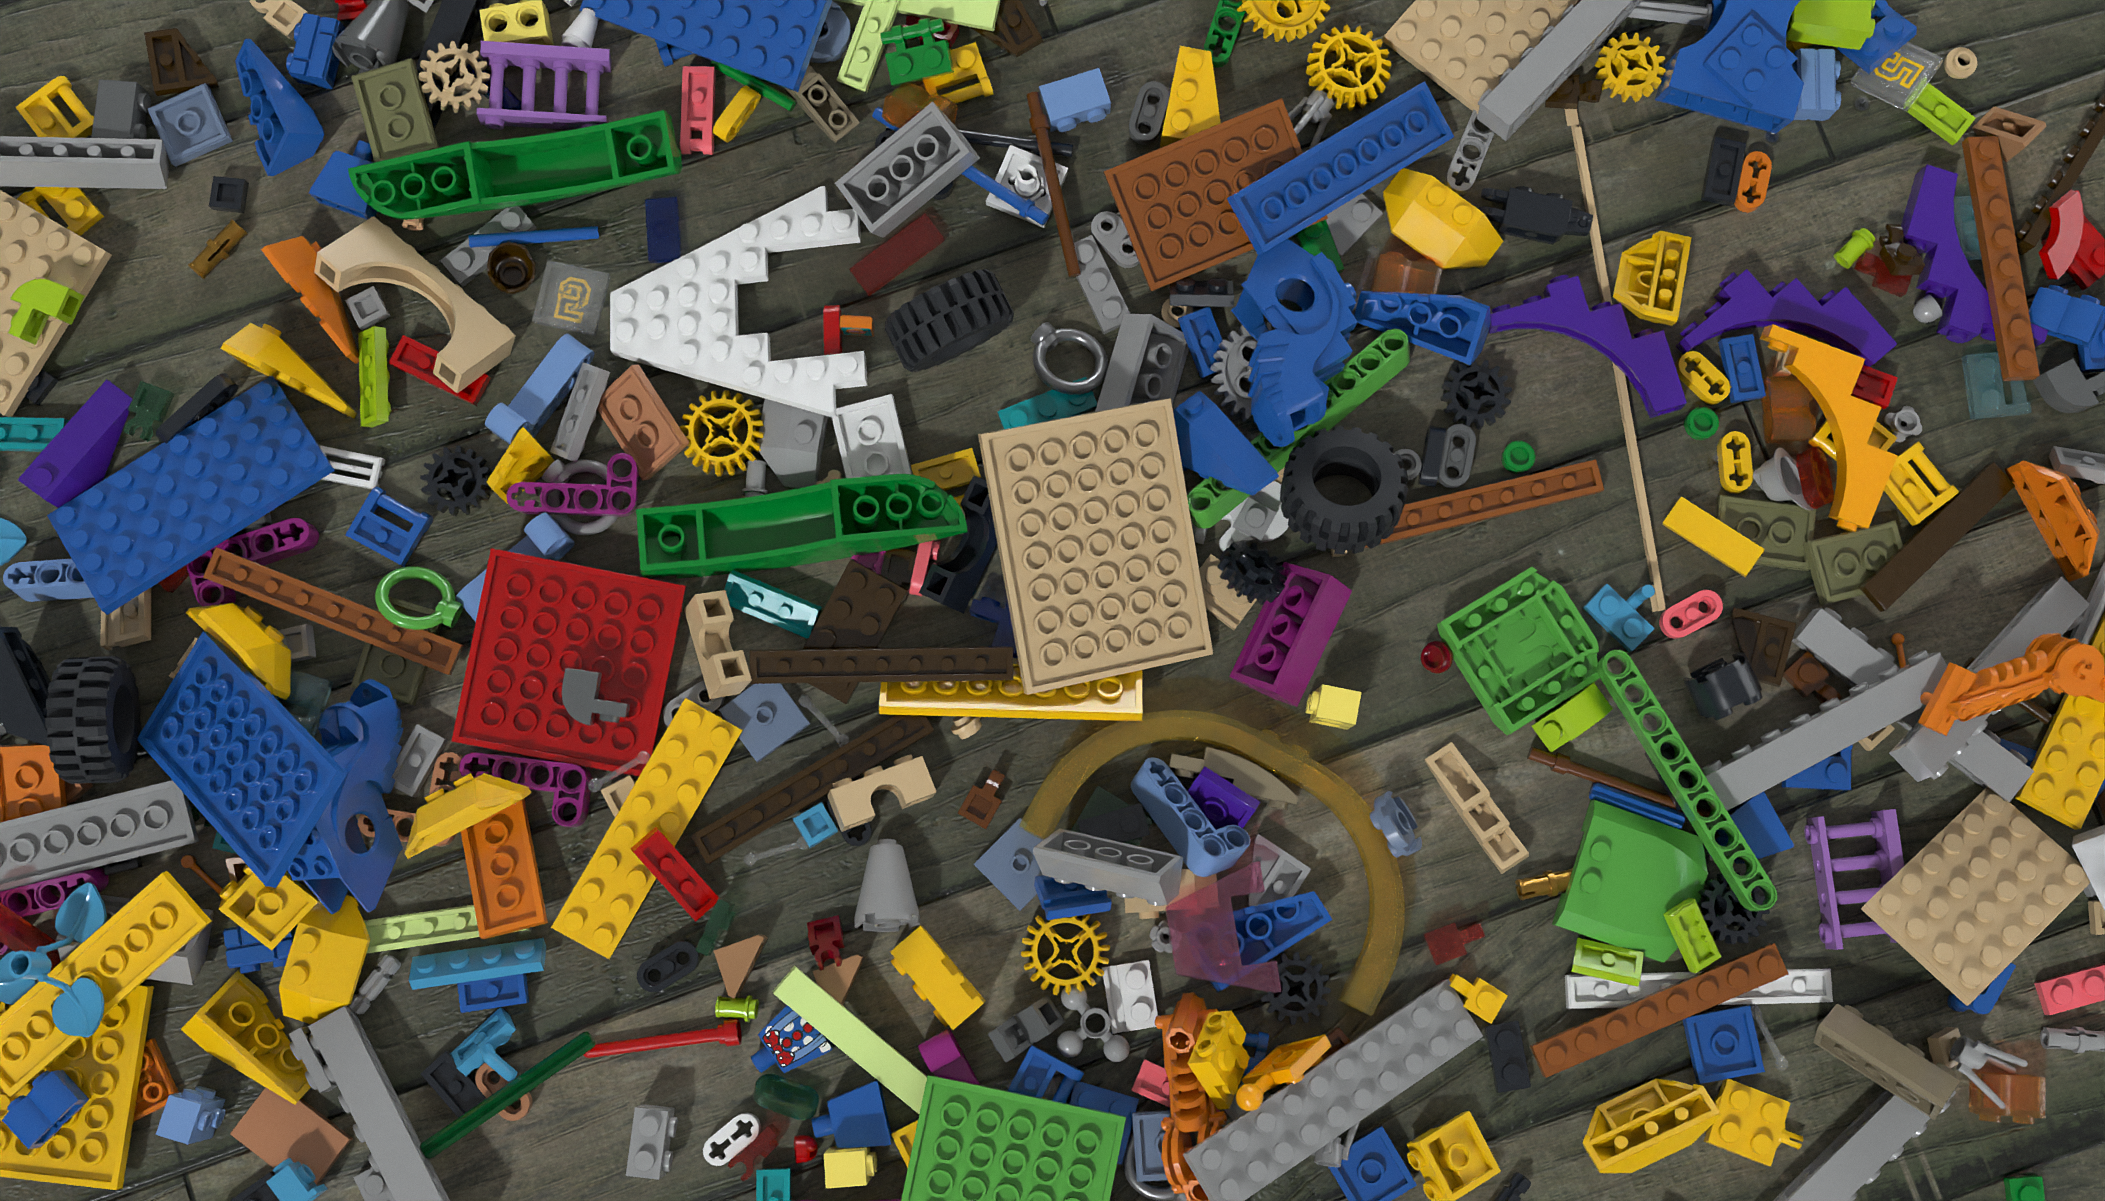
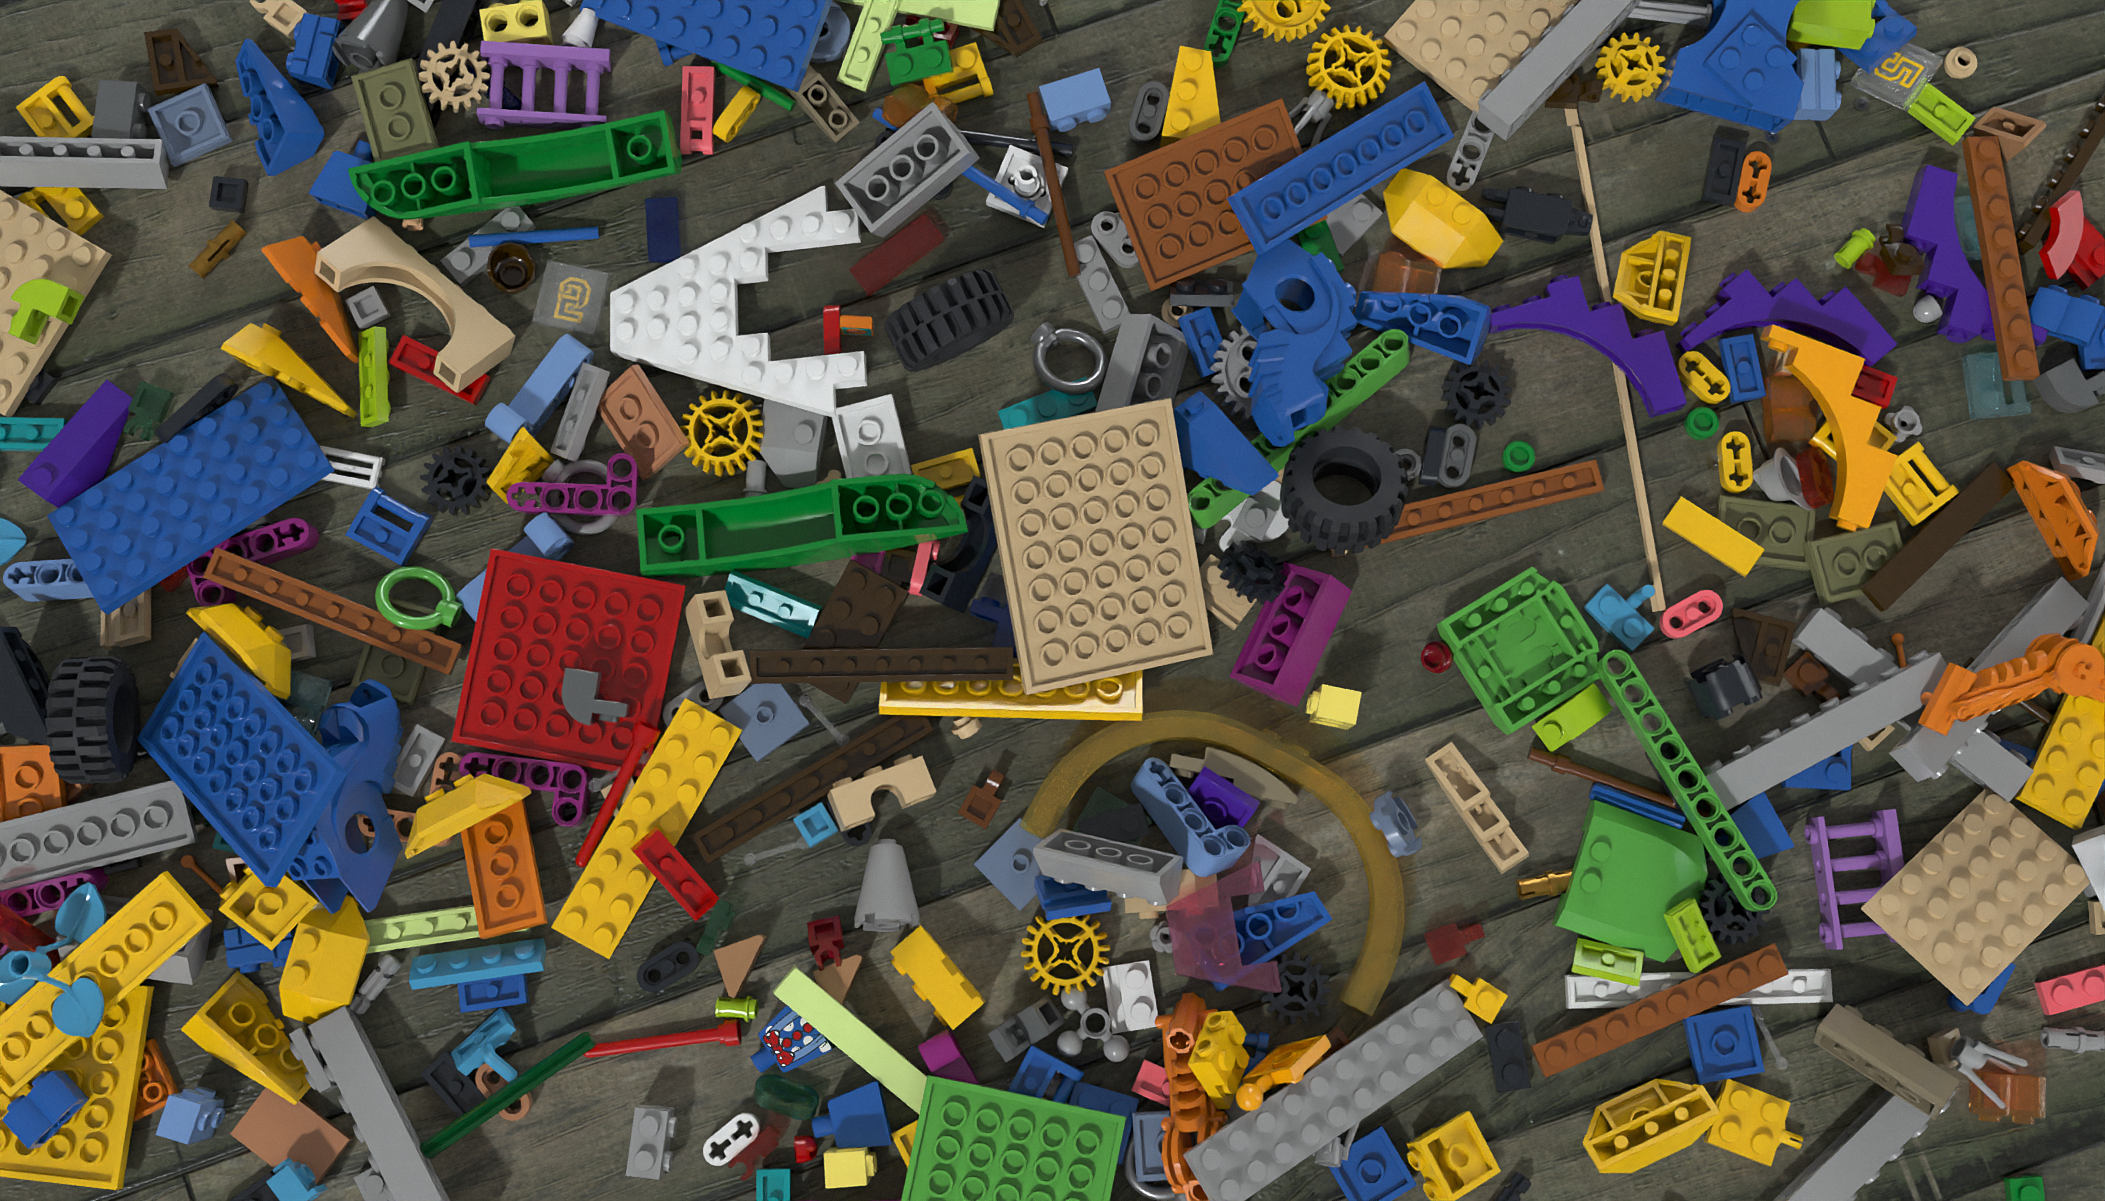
none -> red piece [575,720,661,867]

